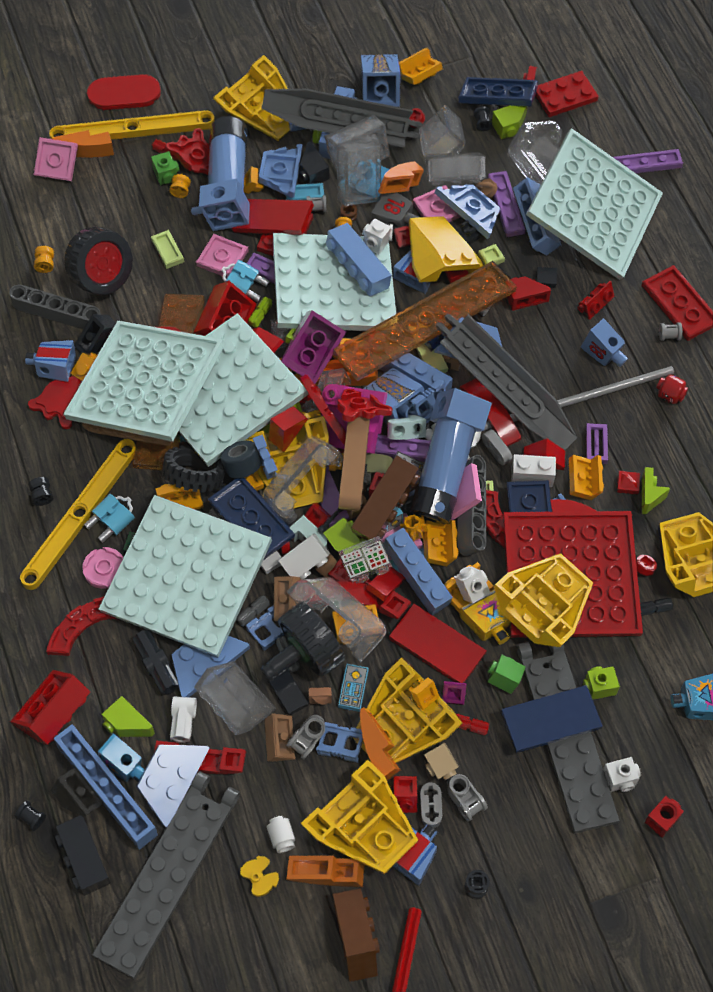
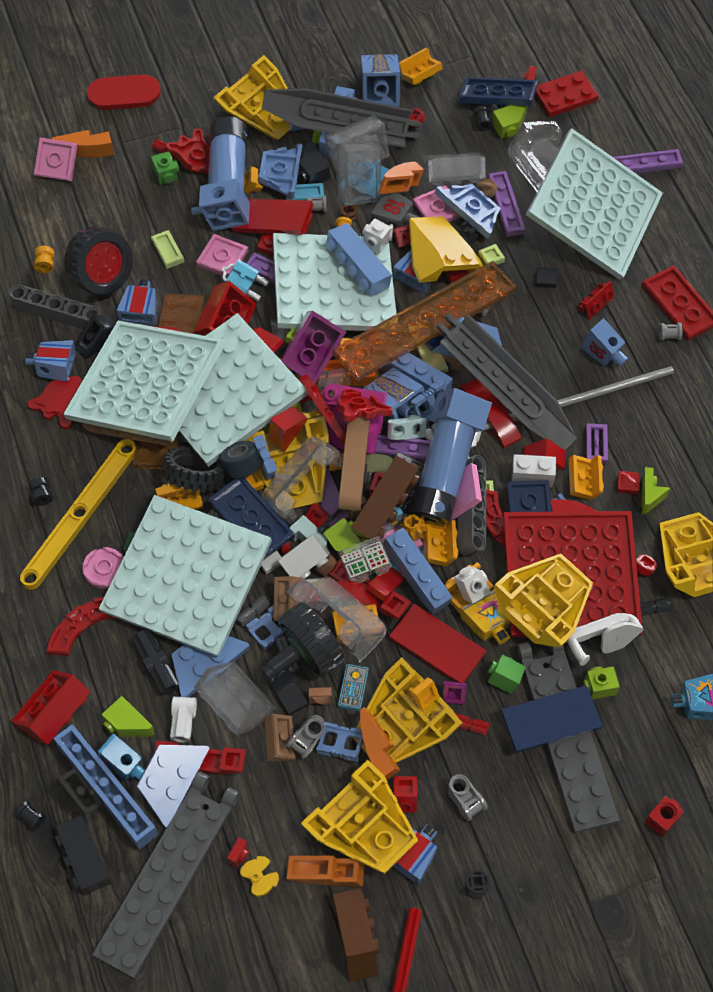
yellow beam [49,111,215,140] -> none
light orange bracket [71,352,98,381] -> none
medium azure piece [84,494,135,543] -> none
light orange wheel [169,174,191,198] -> none
lime piece [248,297,272,328] -> none
white brick [266,816,295,853] -> none
clear slope [419,105,466,157] -> none
light grey beam [420,782,442,828] -> none
tan brick [425,743,459,780] -> none
light grey beam [481,429,513,465] -> none
red slope [504,276,551,311] -> none
medium blue brick [513,177,561,255] -> none
white brick [603,757,641,792] -> none
red head [656,374,689,404] -> none
none -> medium blue torso [117,279,157,326]
none -> red plate [227,838,249,869]
none -> white piece [567,613,643,666]

